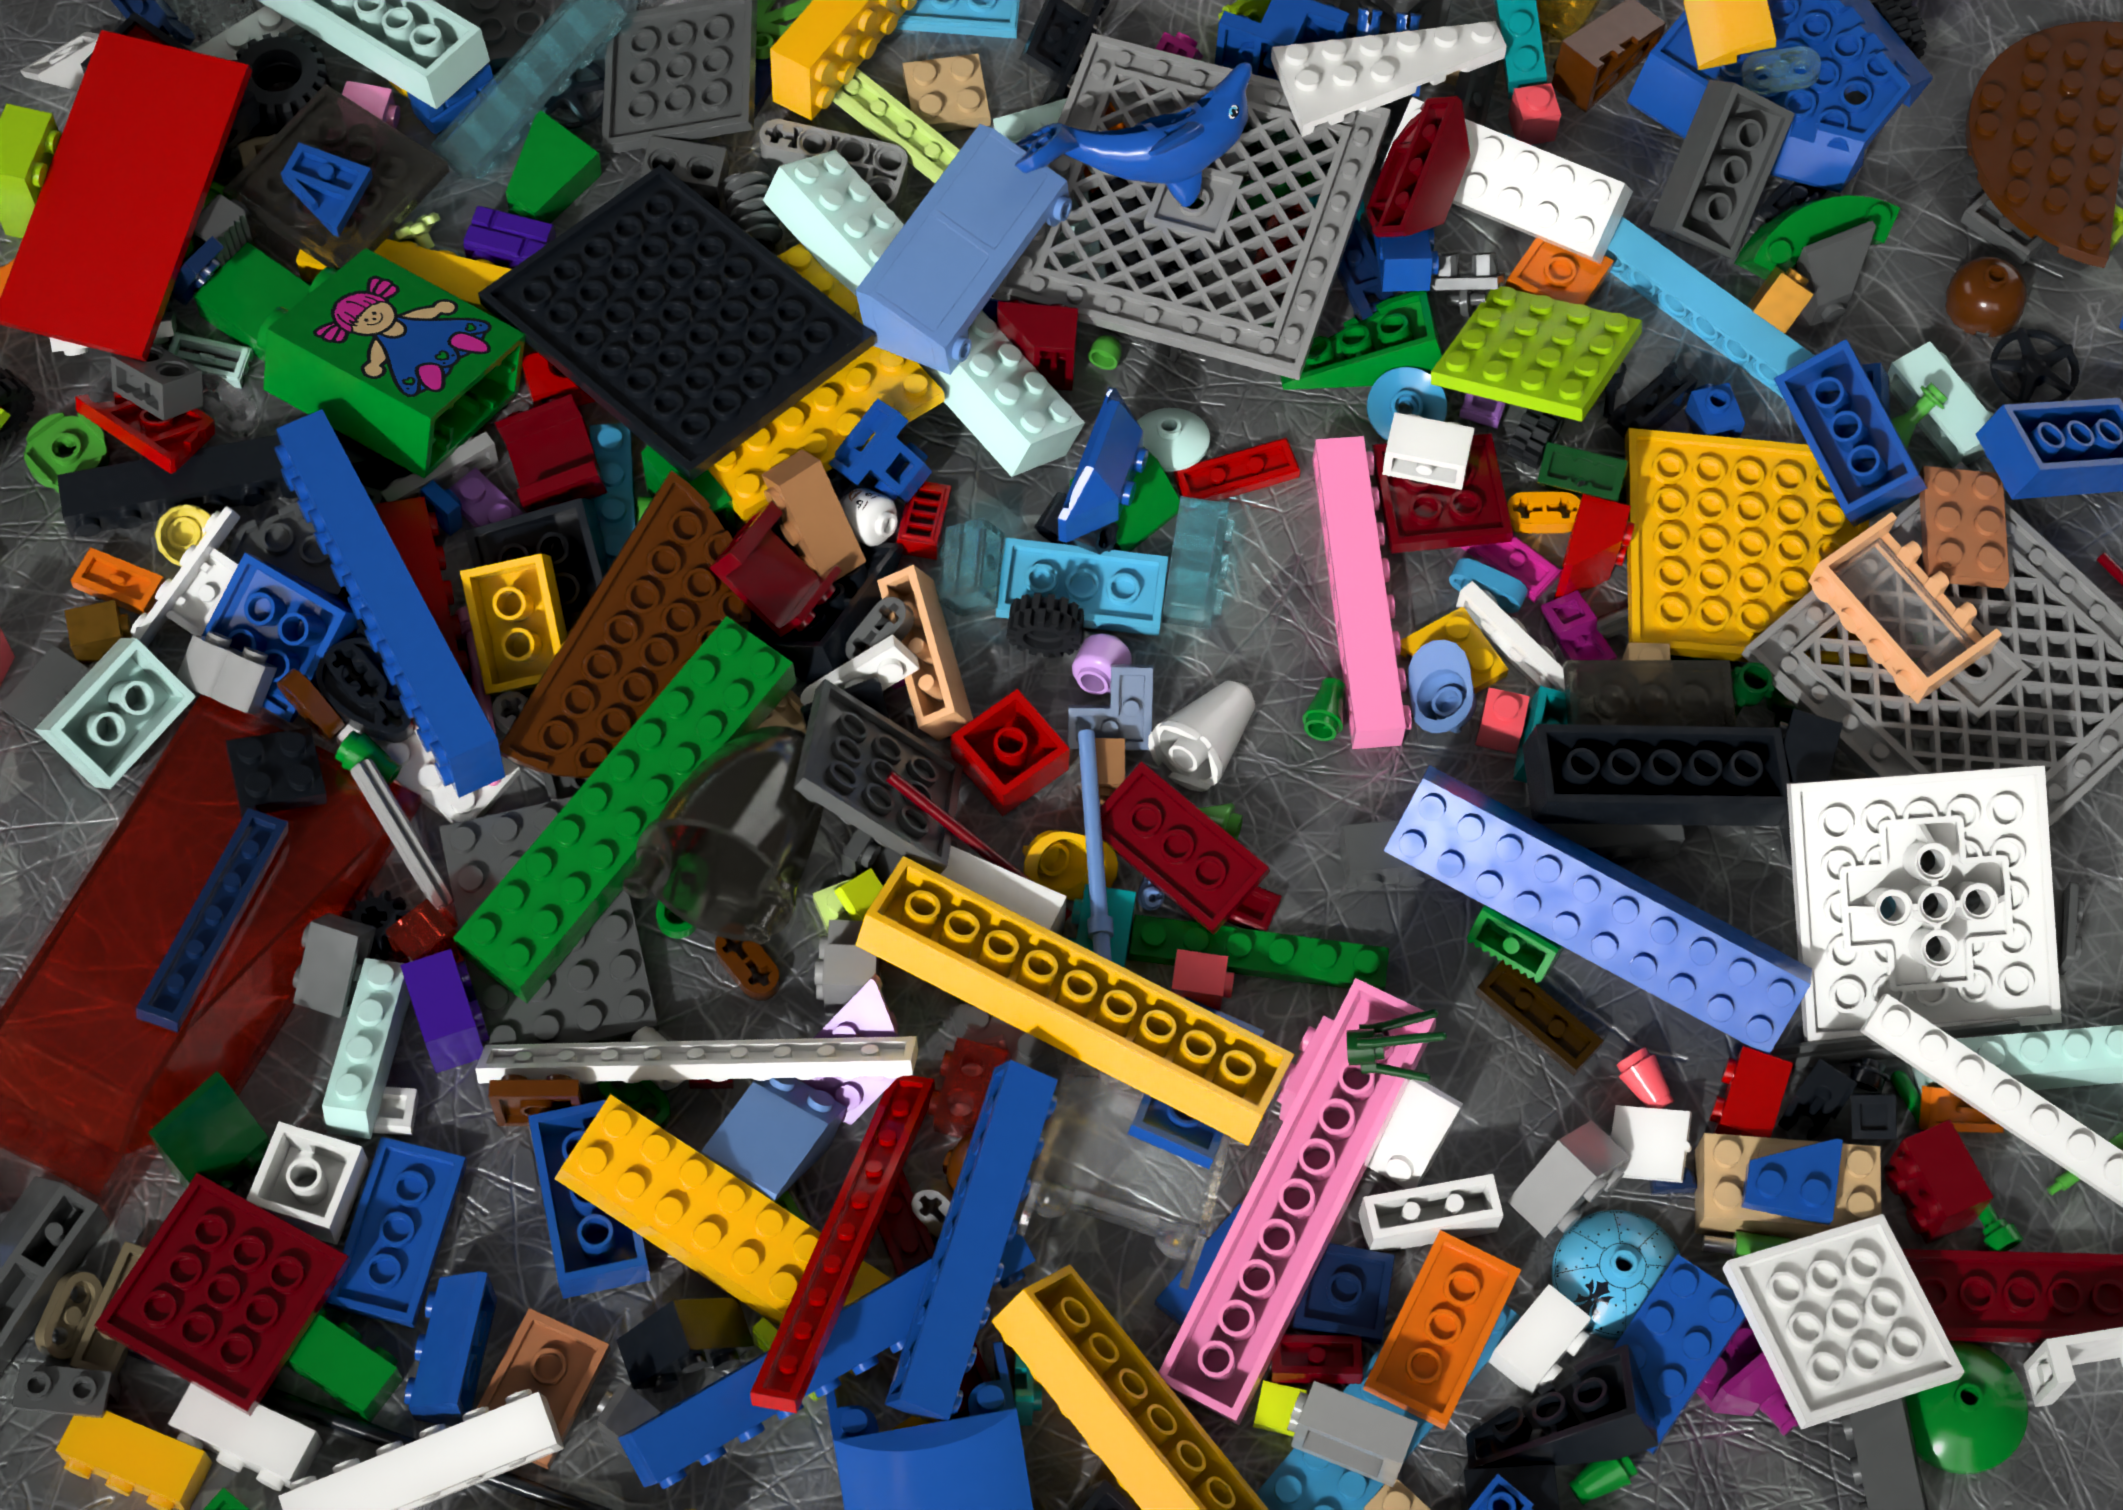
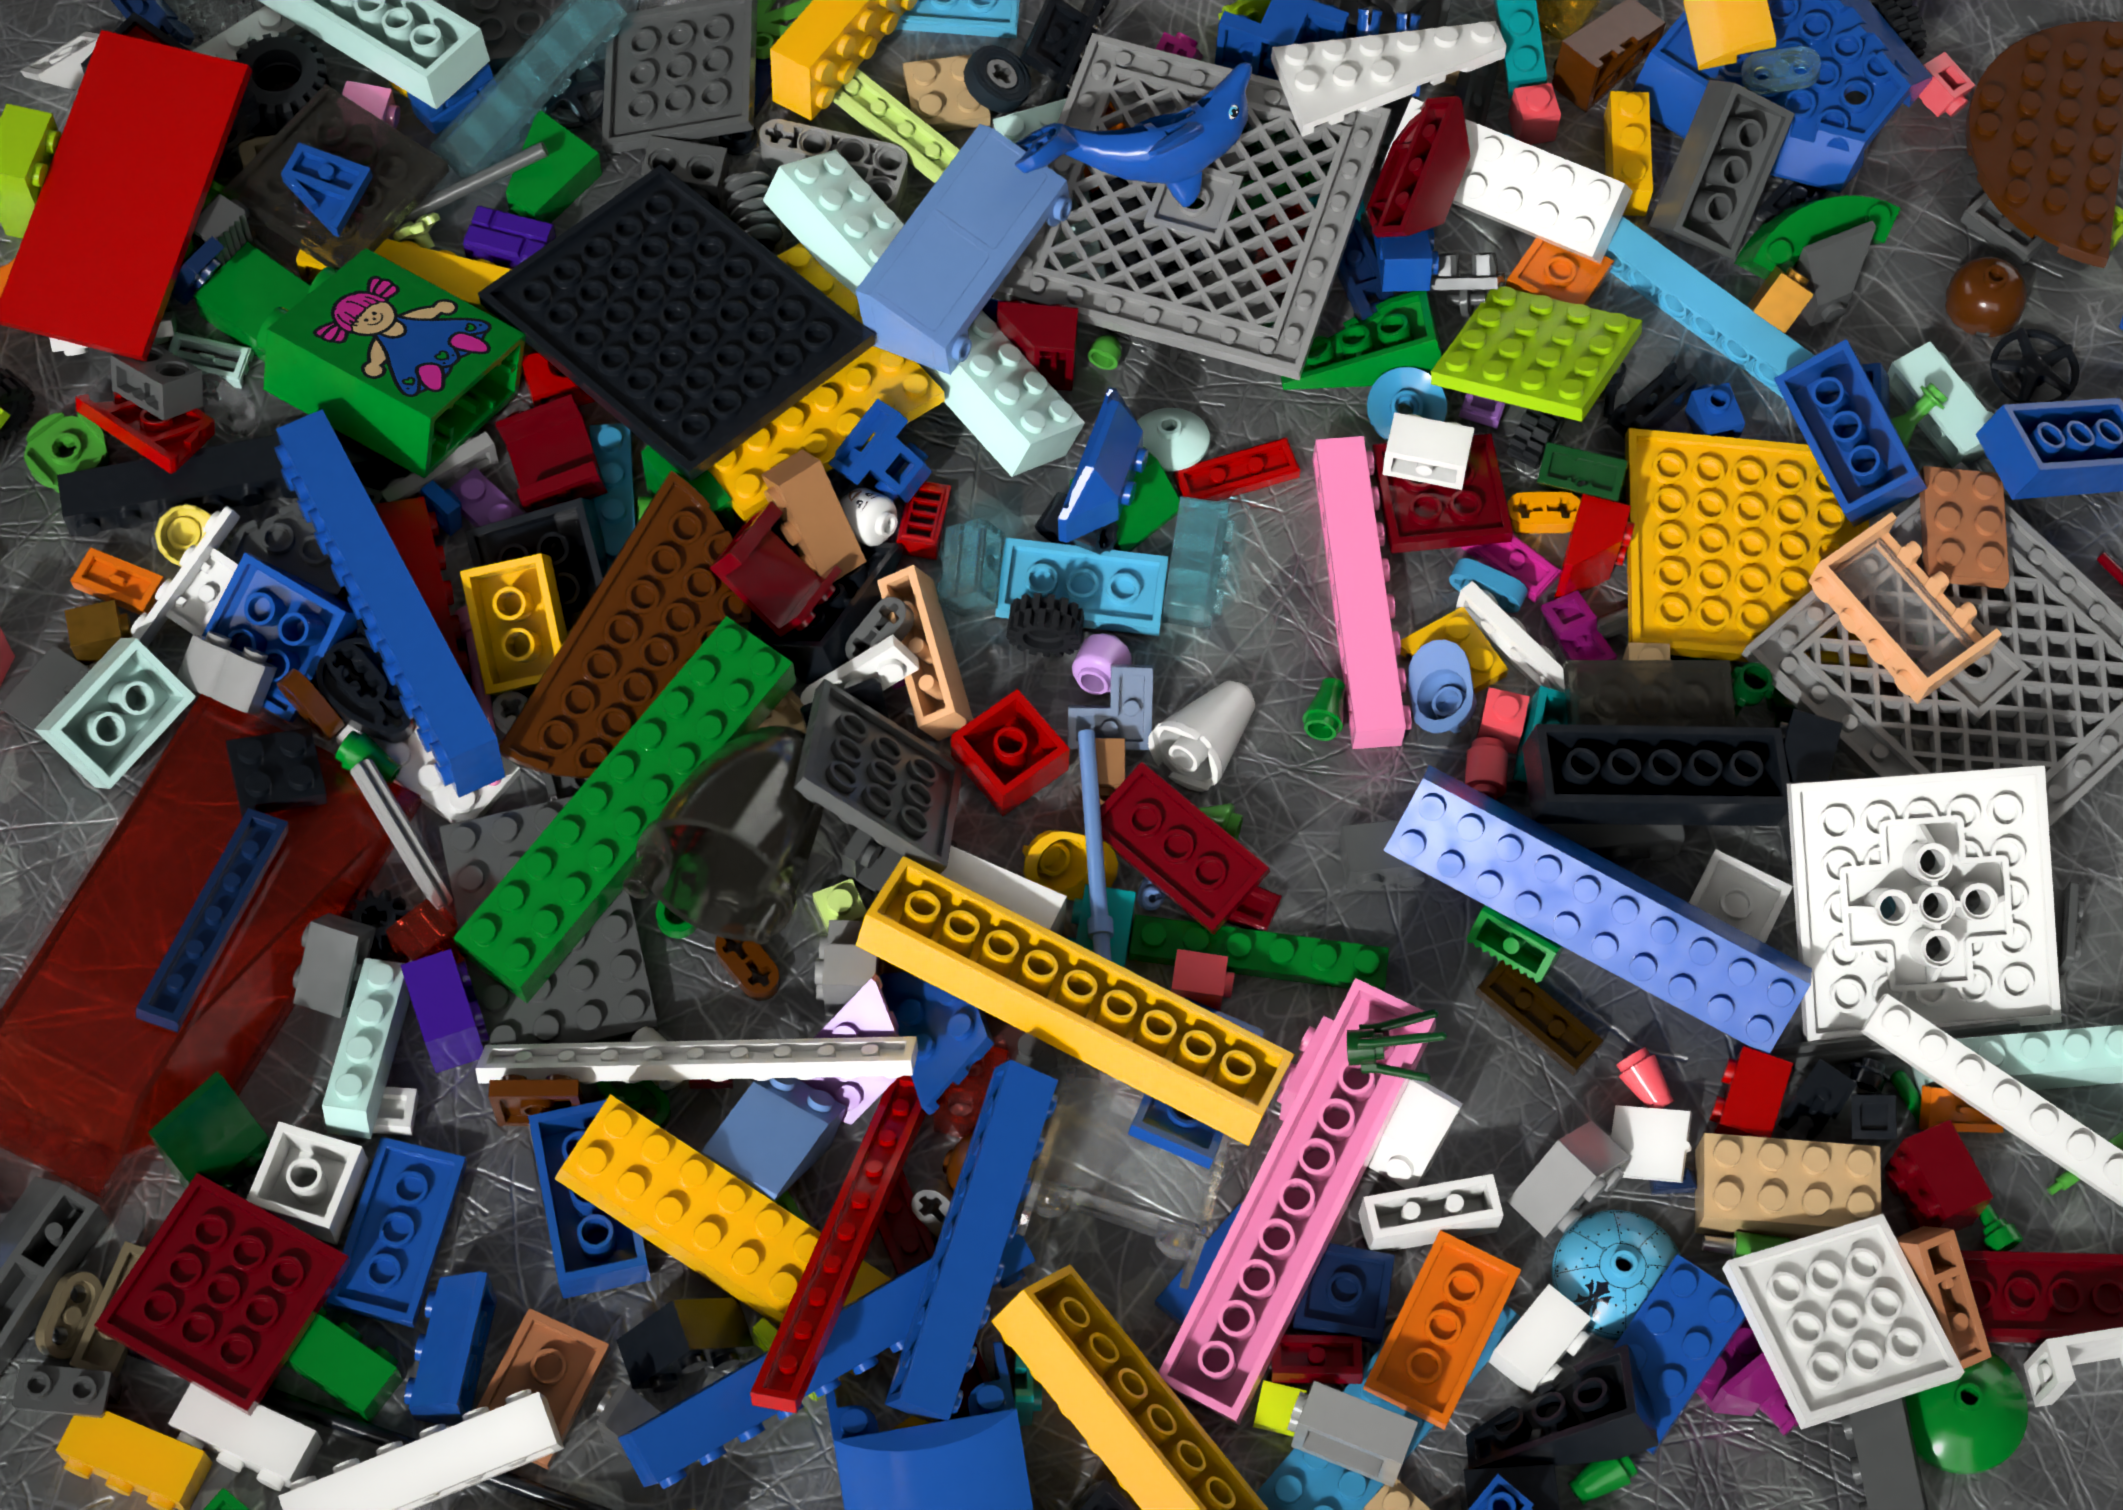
neon yellow tile [834,868,883,921] -> none
dark red axle [885,770,1072,921] -> none
blue wing [1741,1138,1843,1225] -> none
none -> dark grey bar [402,142,549,222]
none -> black plate [719,127,758,156]
none -> blue wing [879,972,995,1115]
none -> black bush [963,45,1032,113]
none -> coral brick [1464,737,1508,800]
none -> yellow brick [1603,91,1653,216]
none -> white plate [1689,849,1793,943]
none -> nougat slope [1896,1226,1992,1369]
none -> coral brick [1919,52,1975,117]

